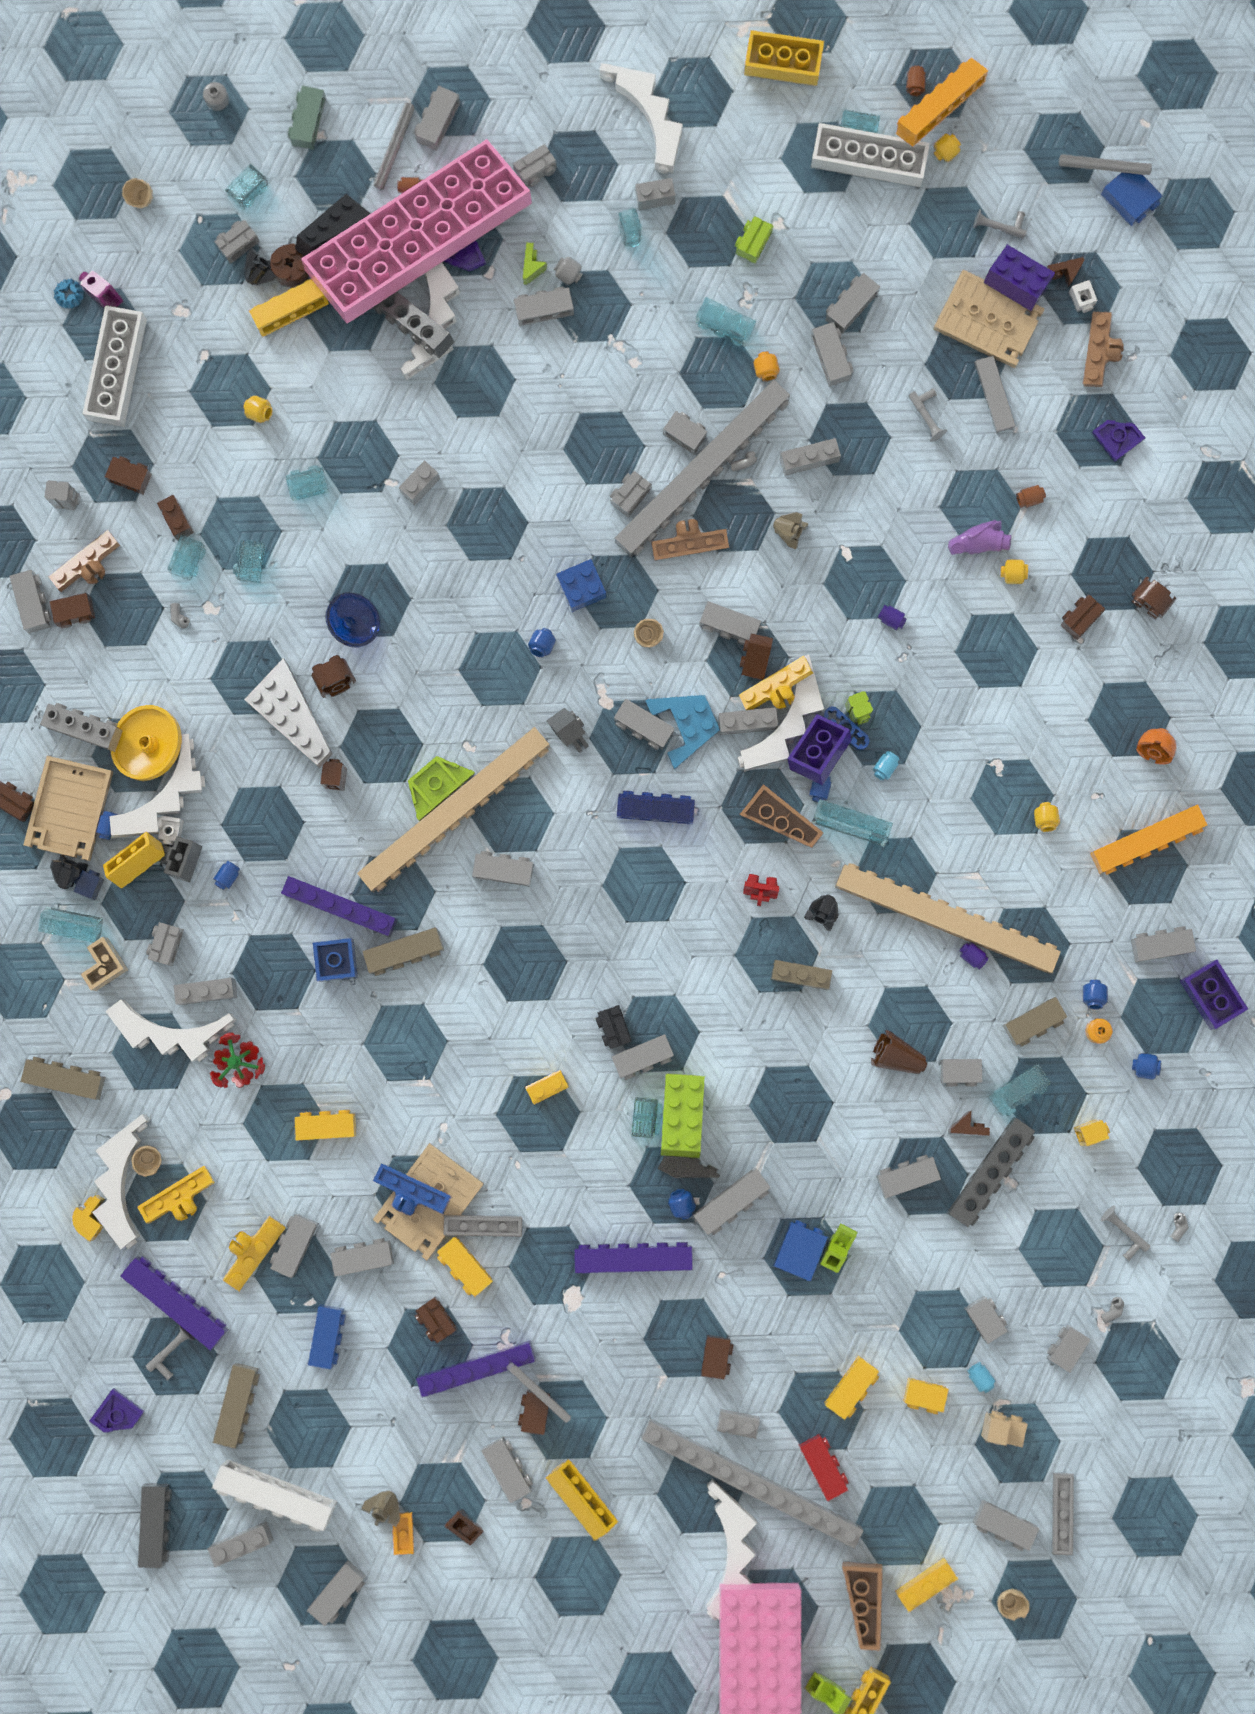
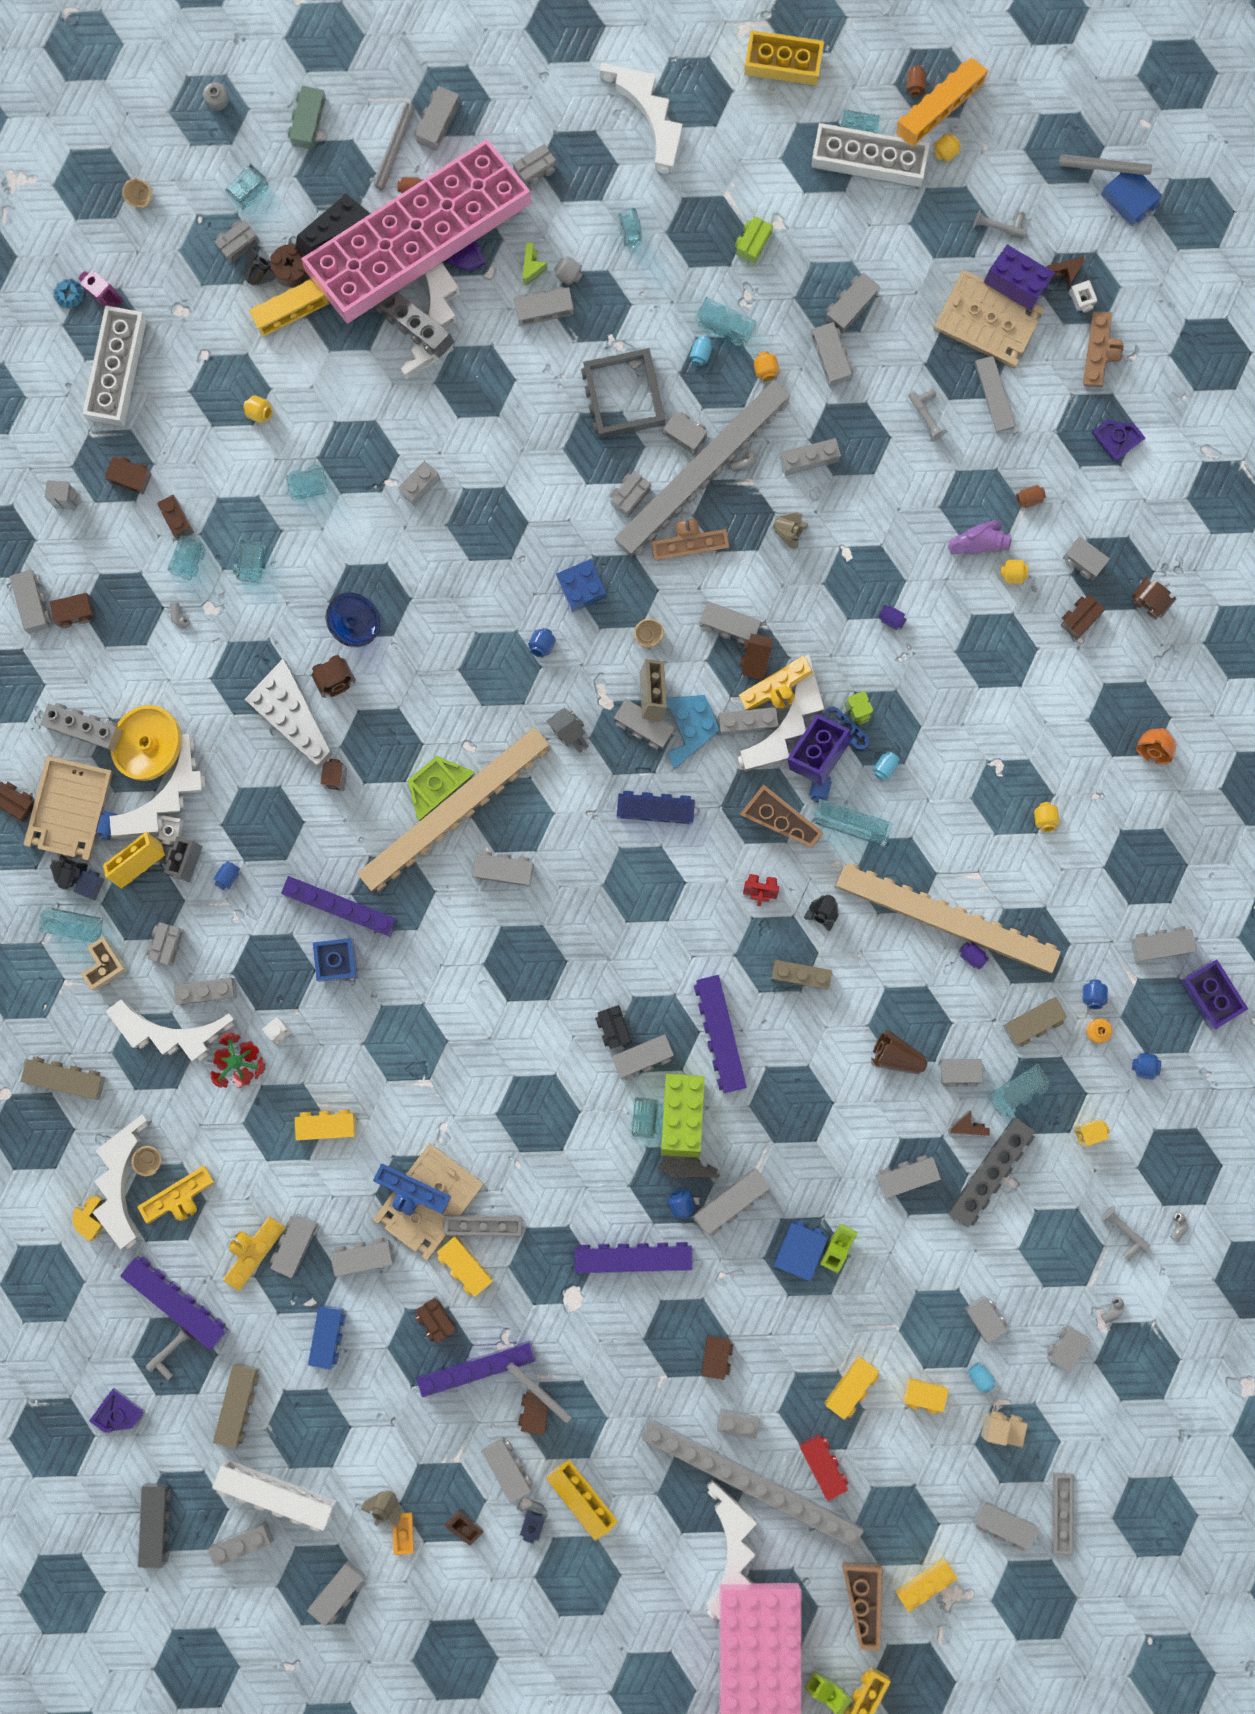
plate [49,530,120,592] -> none
dark tan brick [362,927,444,976] -> none
yellow brick [525,1070,569,1105] -> none
light grey brick [635,178,675,210] -> none
tan hair [997,1589,1030,1621] -> none
light orange brick [1090,804,1208,875] -> none
none -> white brick [262,1017,292,1045]
none -> dark blue brick [520,1509,546,1543]
none -> dark grey window [581,348,665,439]
none -> dark tan brick [640,659,667,721]
none -> medium azure brick [689,336,713,366]
none -> dark purple brick [693,975,747,1093]
none -> light grey brick [1063,536,1110,581]

